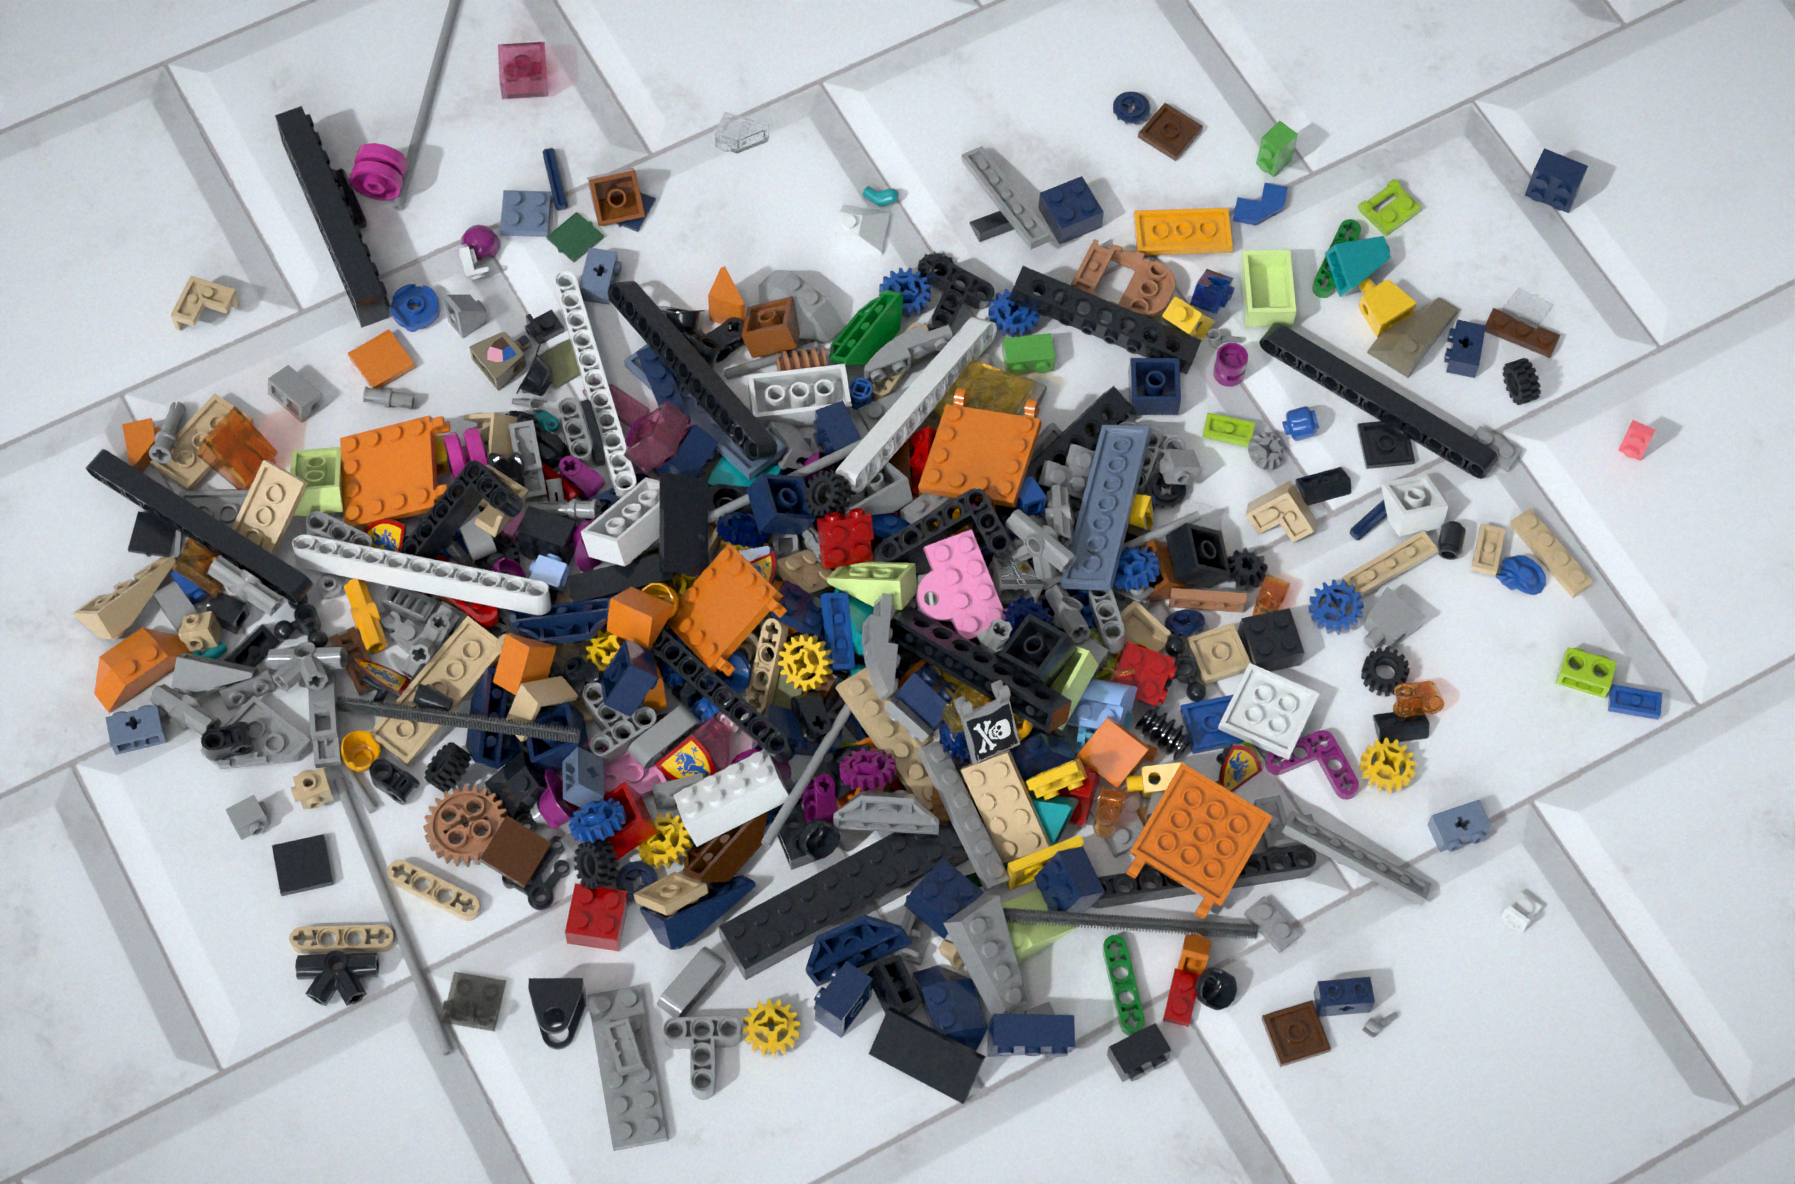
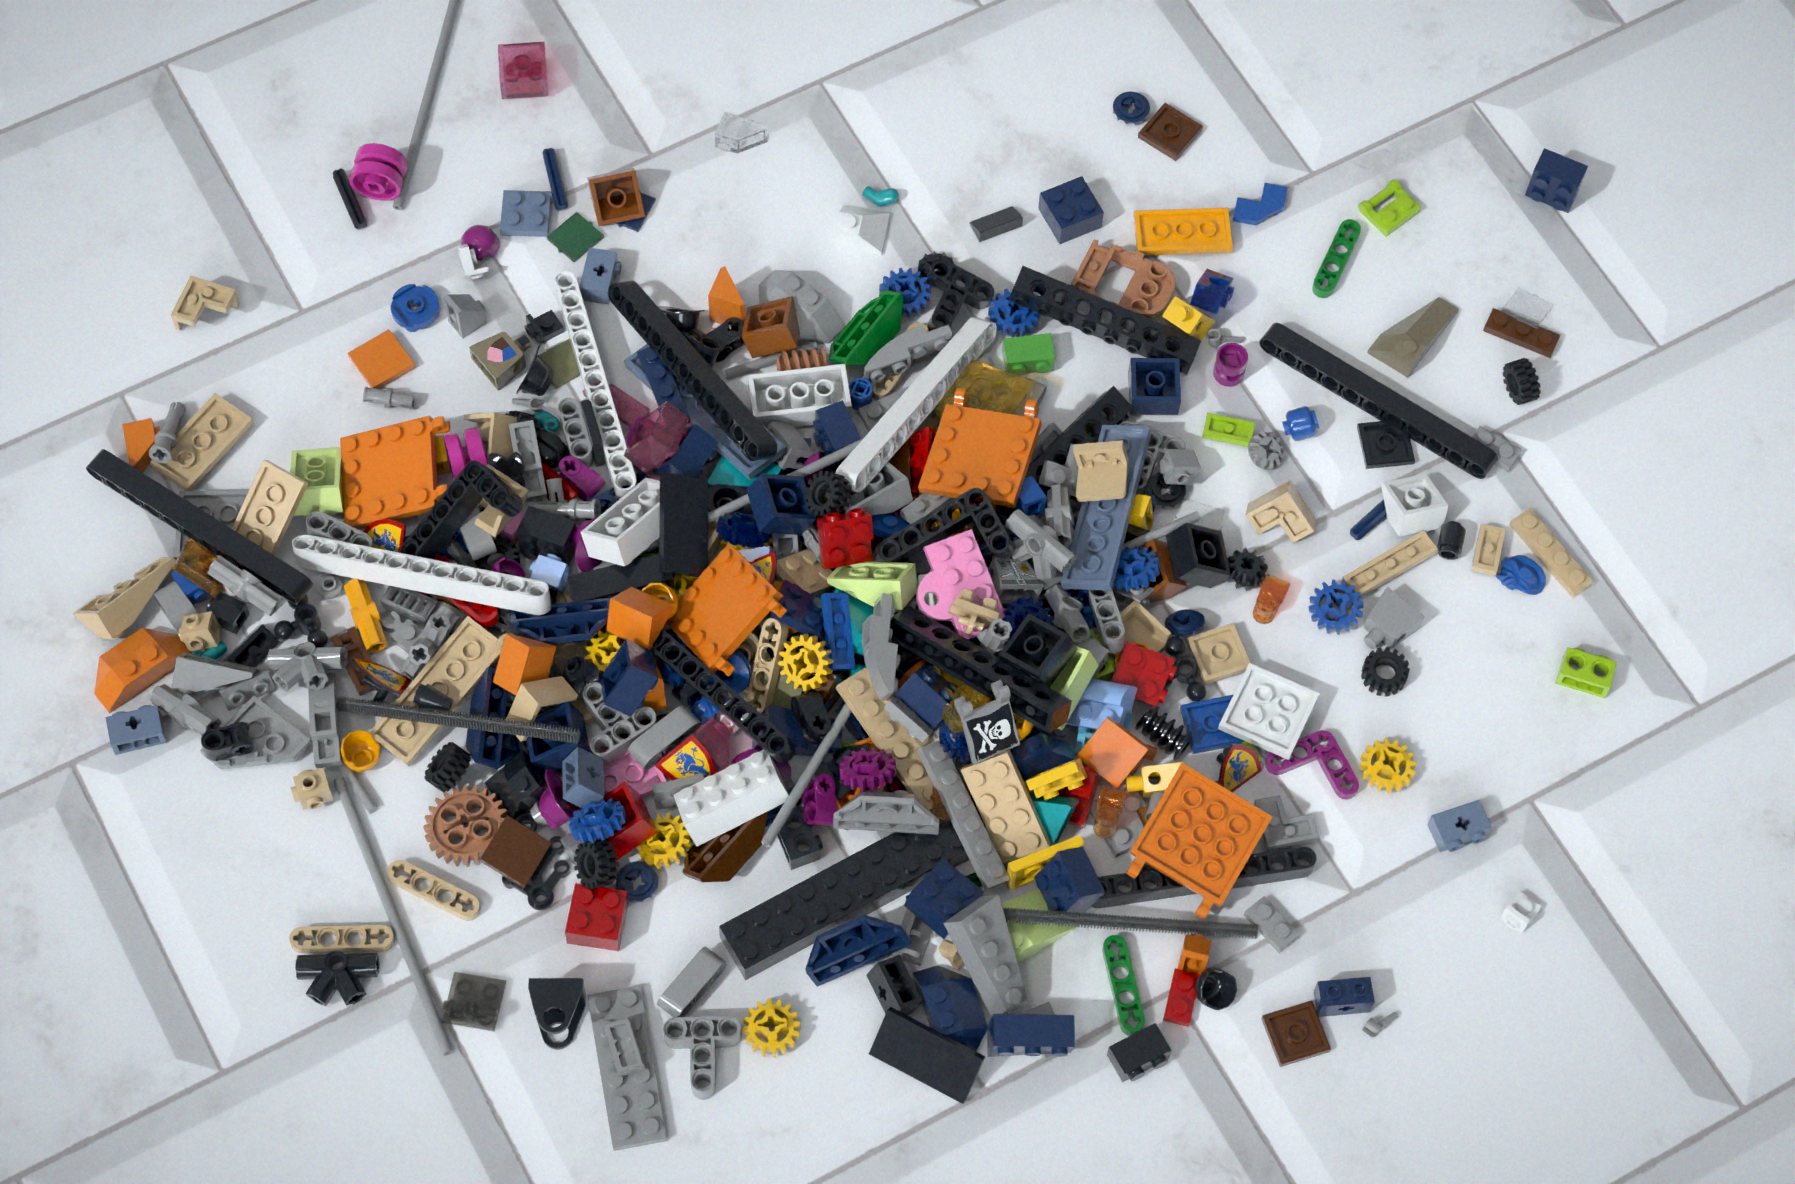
black piece [128,511,176,557] -> none
clear orange slope [197,406,278,490] -> none
light grey brick [226,795,270,840] -> none
light grey hinge [268,365,322,423] -> none
black tile [272,834,334,896] -> none
black brick [275,106,390,328] -> none
black piece [369,758,420,805] -> none
tan plate [634,872,708,915] -> none
dark blue wedge [640,875,756,950] -> none
black hair [799,818,841,860] -> none
dark blue brick [814,961,873,1038] -> none
light grey plate [961,146,1052,250] -> none
clear orange hand [1099,667,1136,682] -> none
nougat tile [1169,588,1247,613] -> none
black brick [1238,608,1305,672] -> none
yellowish green piece [1239,250,1296,327] -> none
bright green brick [1256,121,1298,177] -> none
light grey plate [1282,811,1431,906] -> none
black slope [1295,467,1352,506] -> none
teal slope [1325,236,1391,297] -> none
yellow torso [1359,278,1417,337] -> none
black slope [1373,708,1430,744] -> none
clear orange piece [1393,681,1444,717] -> none
dark blue brick [1444,320,1486,378] -> none
blue plate [1608,684,1662,720] -> none
coral plate [1618,420,1655,461] -> none
none -> tan hips [948,589,1000,635]
none -> tan bracket [1073,440,1129,502]

